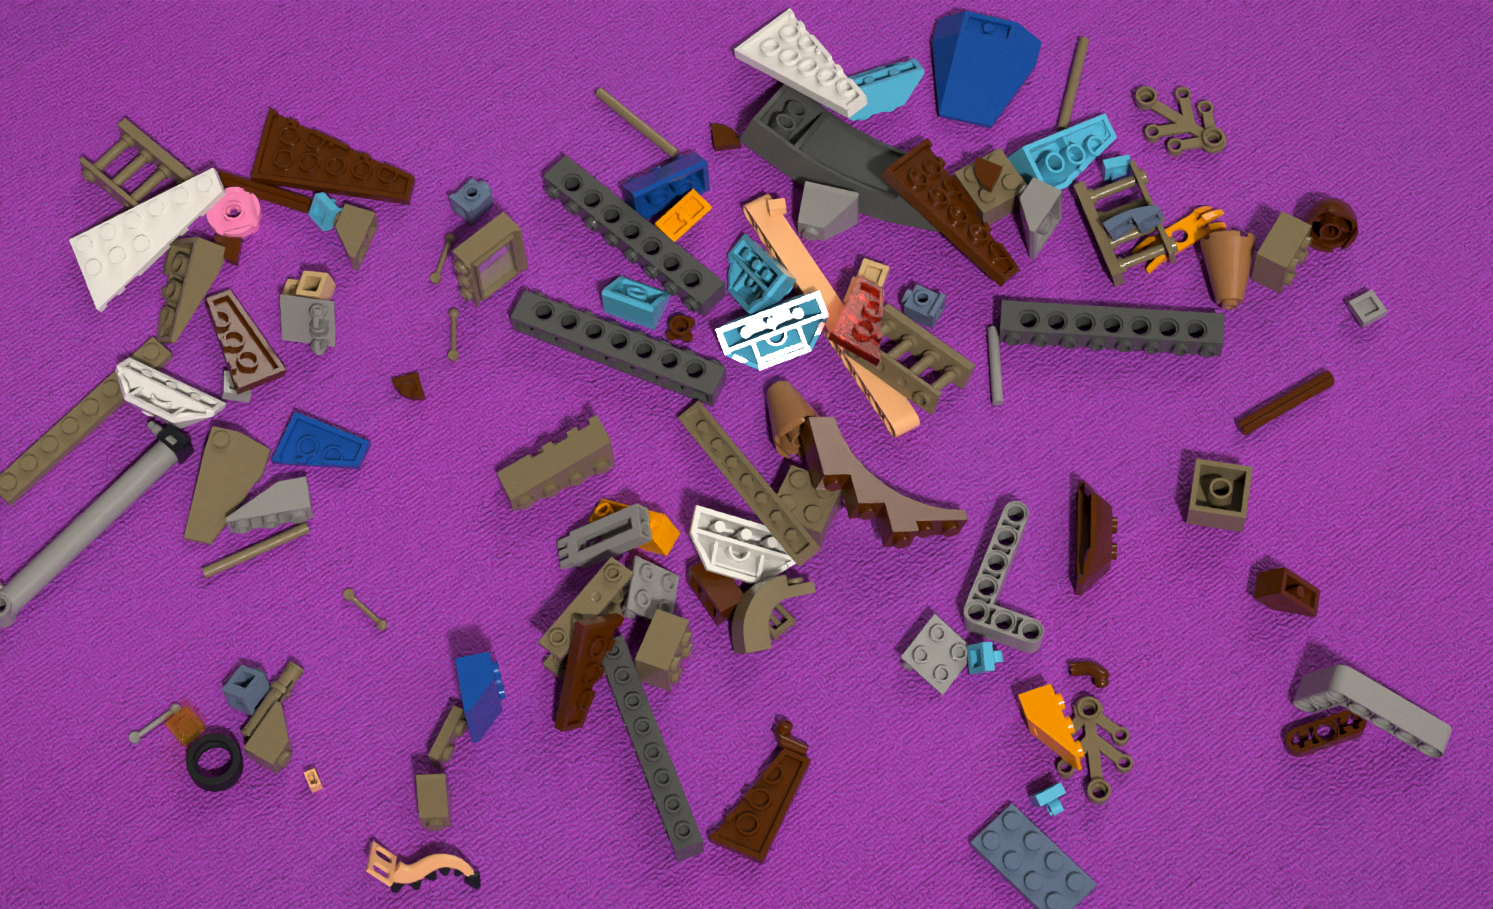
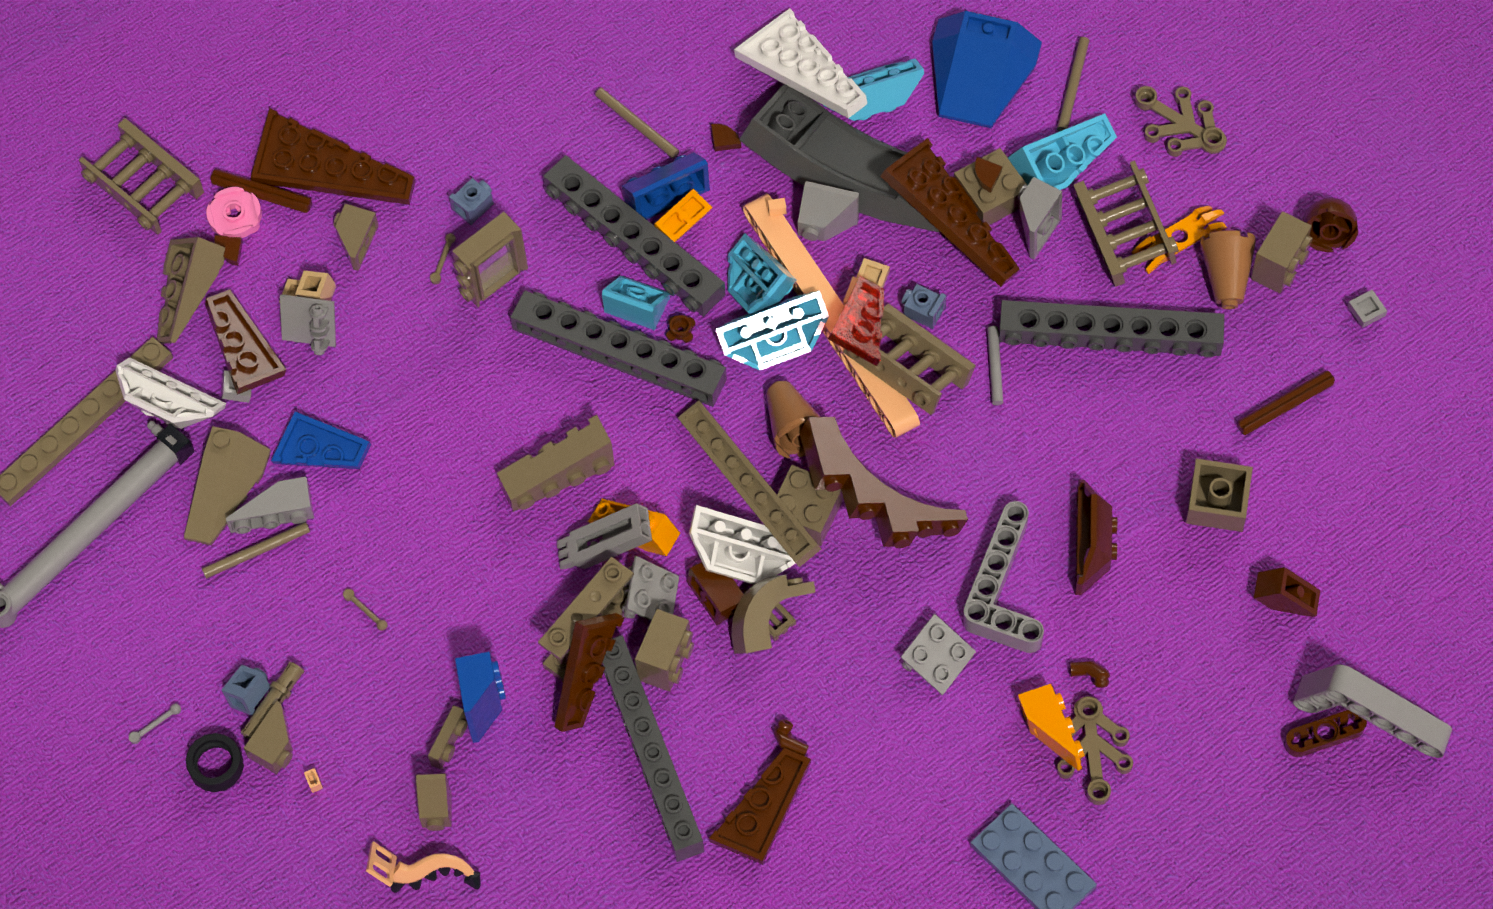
white wing [69,168,226,312] -> none
clear yellow tile [164,705,206,747] -> none
medium azure tile [308,192,343,231] -> none
reddish brown tile [391,372,426,401] -> none
dark tan hinge [448,308,459,362] -> none
medium azure tile [967,642,1003,675] -> none
medium azure tile [1029,782,1066,816] -> none
medium azure plate [1101,154,1131,182] -> none
sand blue slope [1103,205,1166,241] -> none

